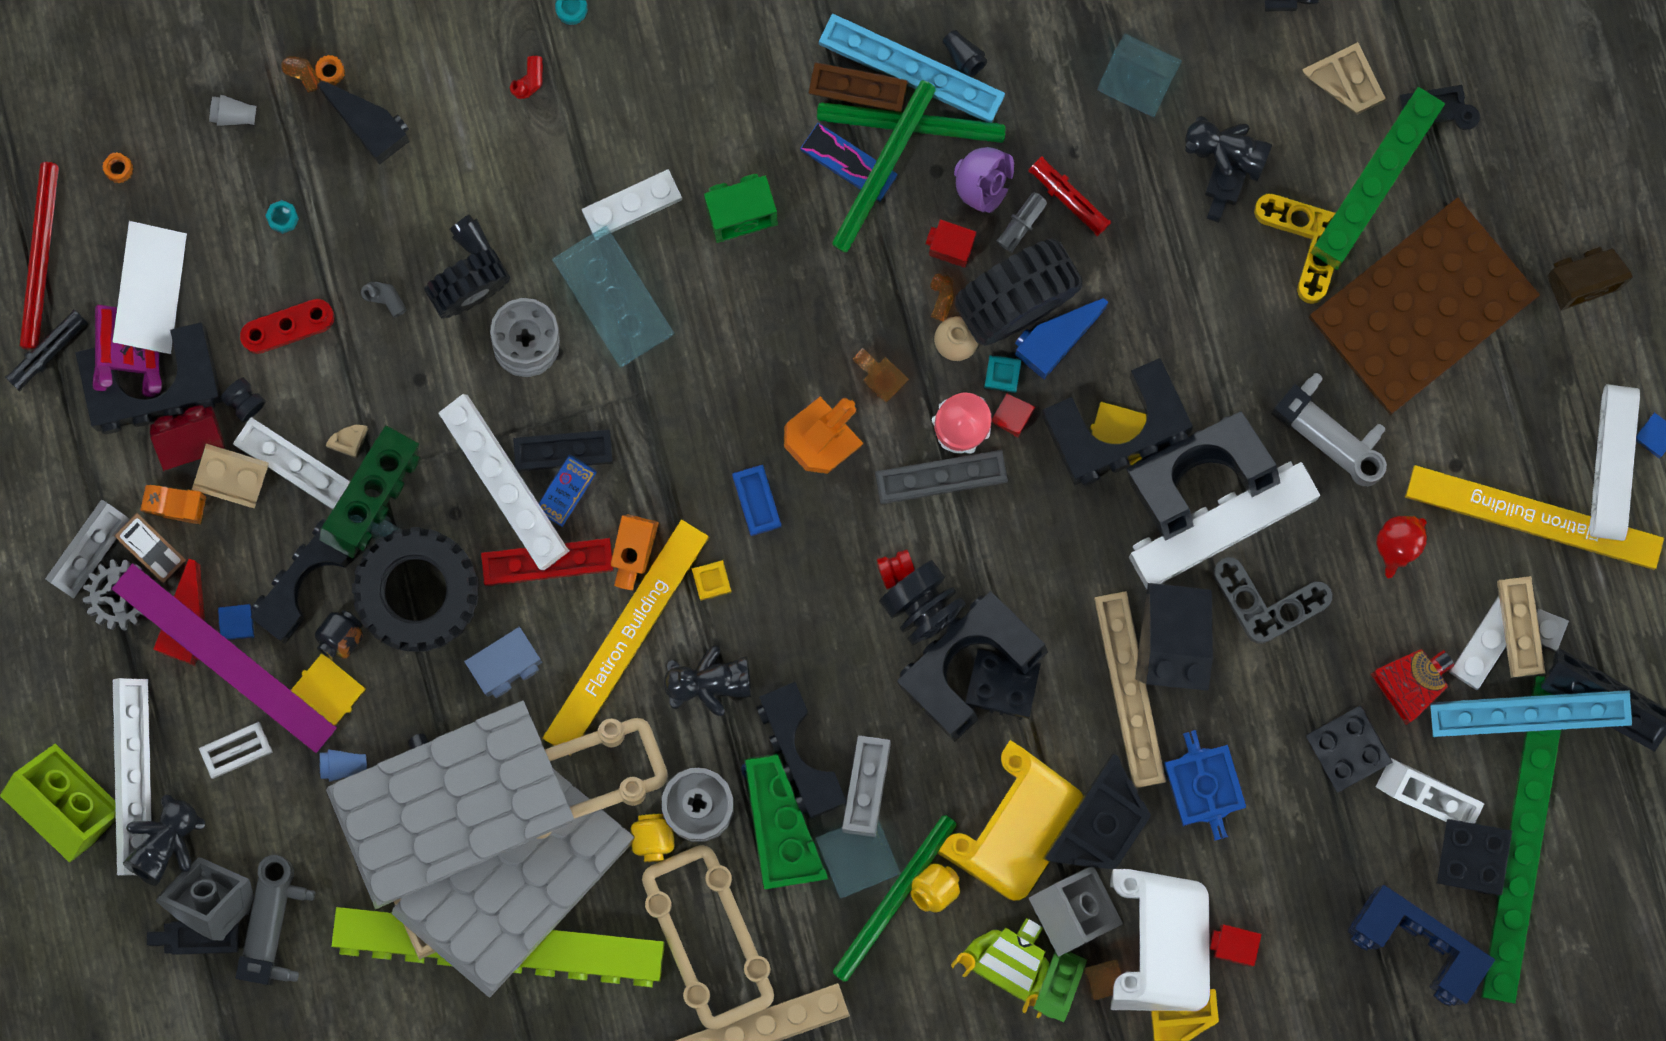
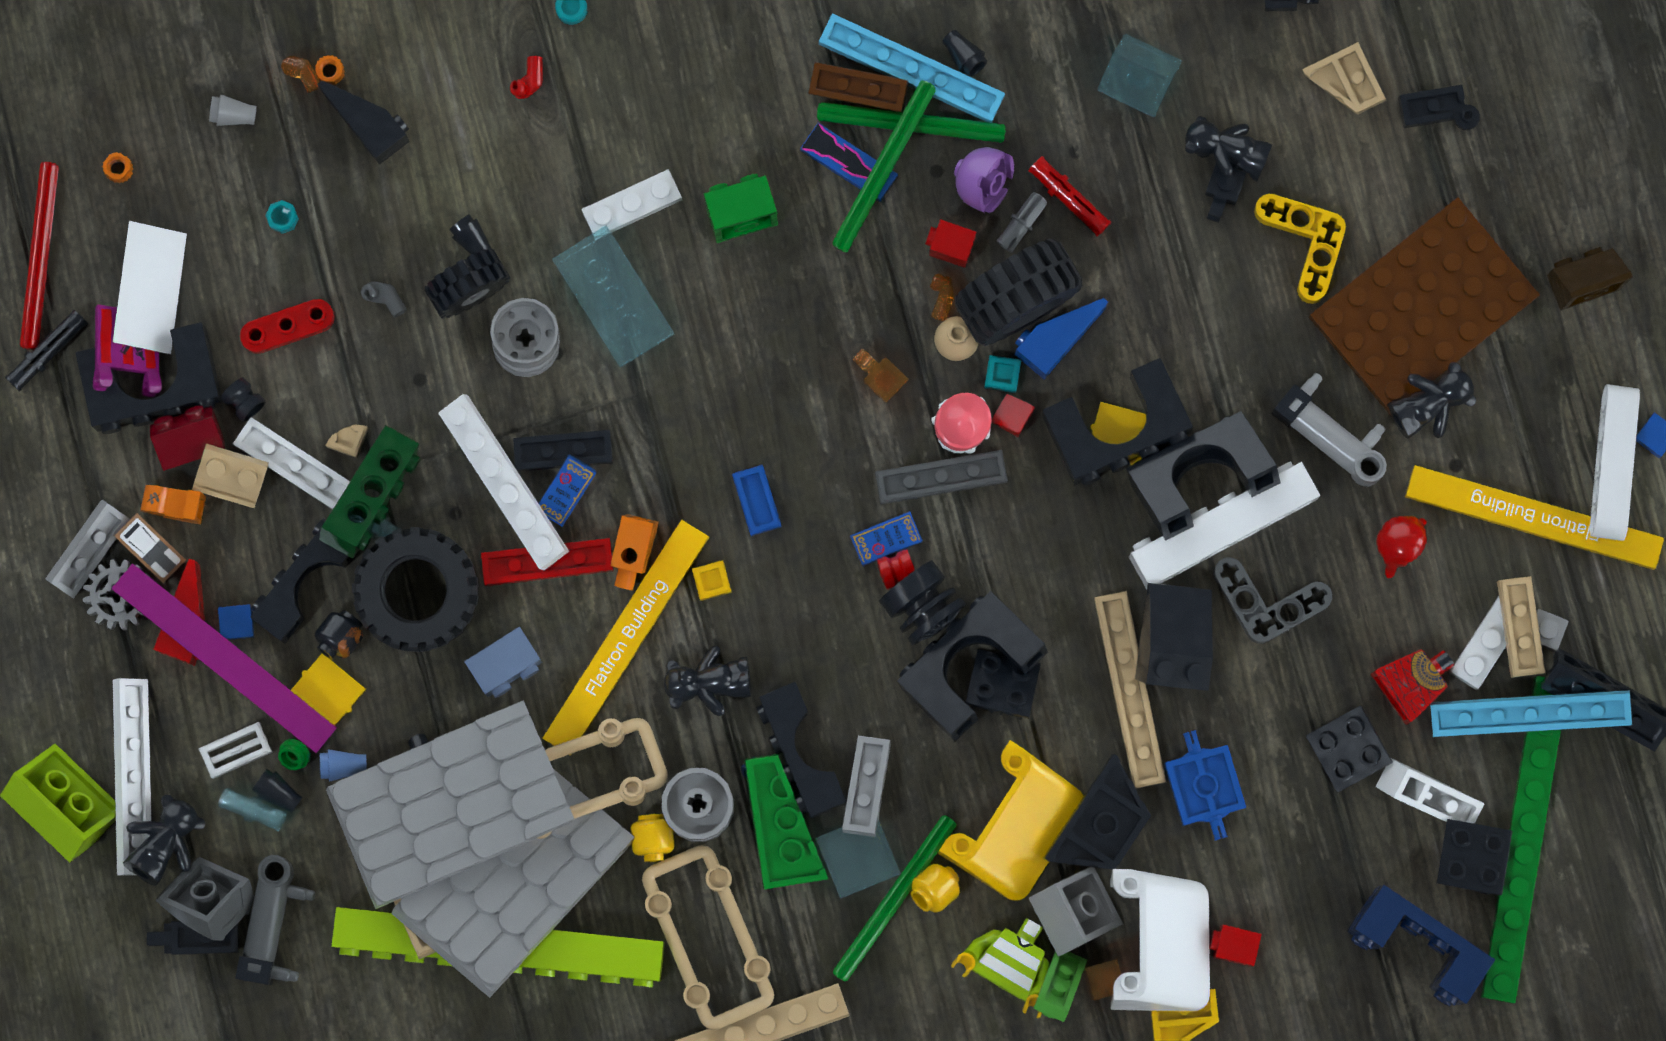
orange piece [784,396,863,474] -> none
green arch [1311,87,1445,270] -> none
none -> clear light blue pin [218,788,287,831]
none -> black cone [252,769,303,813]
none -> green plate [278,739,310,770]
none -> blue tile [850,511,922,567]
none -> black piece [1387,362,1476,439]

